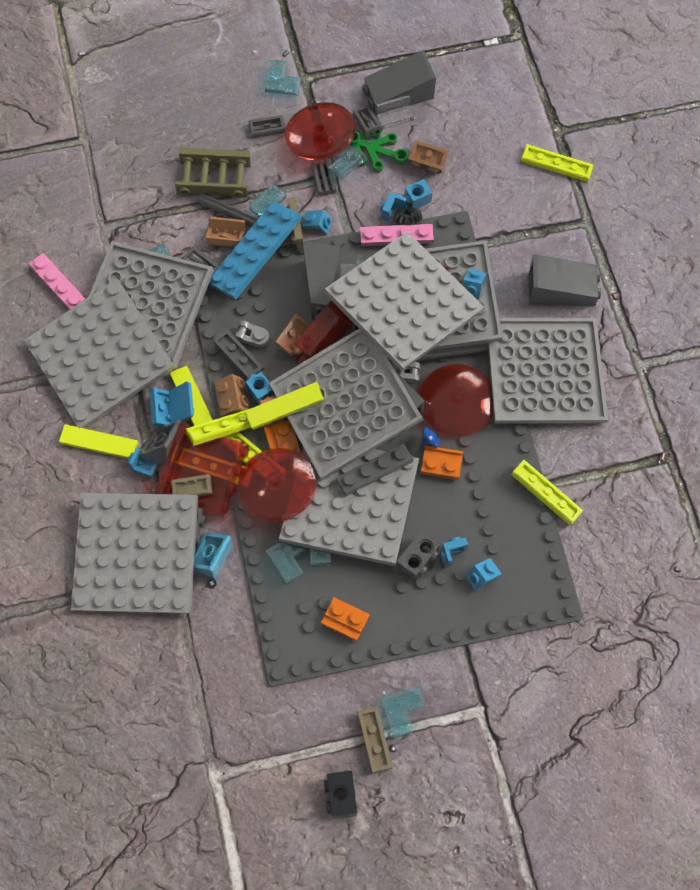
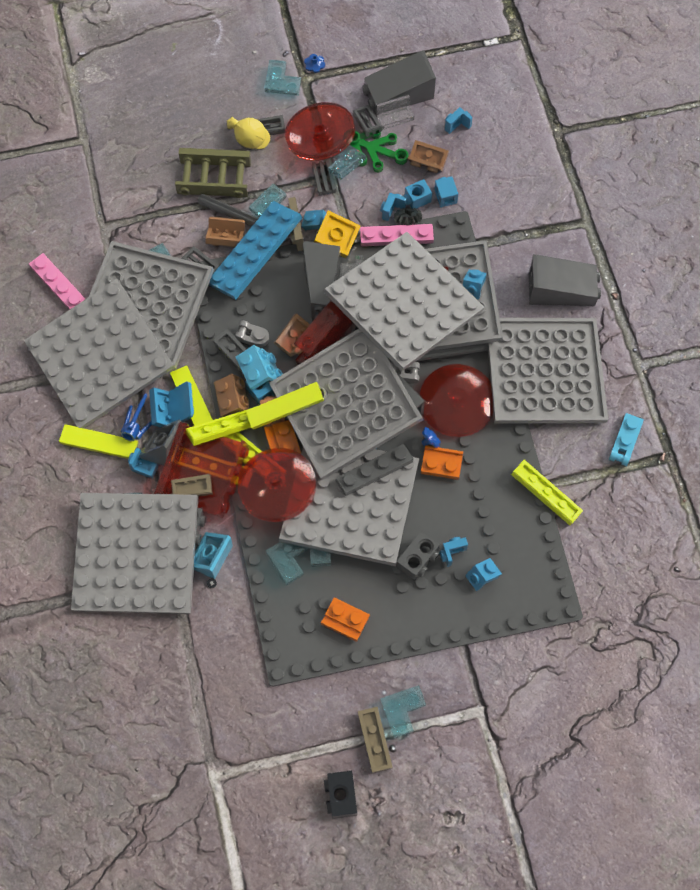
neon yellow tile [521,144,594,182] -> none
none -> blue plant [120,393,152,441]
none -> light yellow piece [227,117,270,149]
none -> medium azure bracket [236,345,283,390]
none -> blue plant [304,54,325,73]
none -> yellow plate [314,210,360,258]
none -> dark azure brick [434,176,459,208]
none -> dark azure bracket [445,107,473,134]
none -> medium azure plate [609,413,644,466]

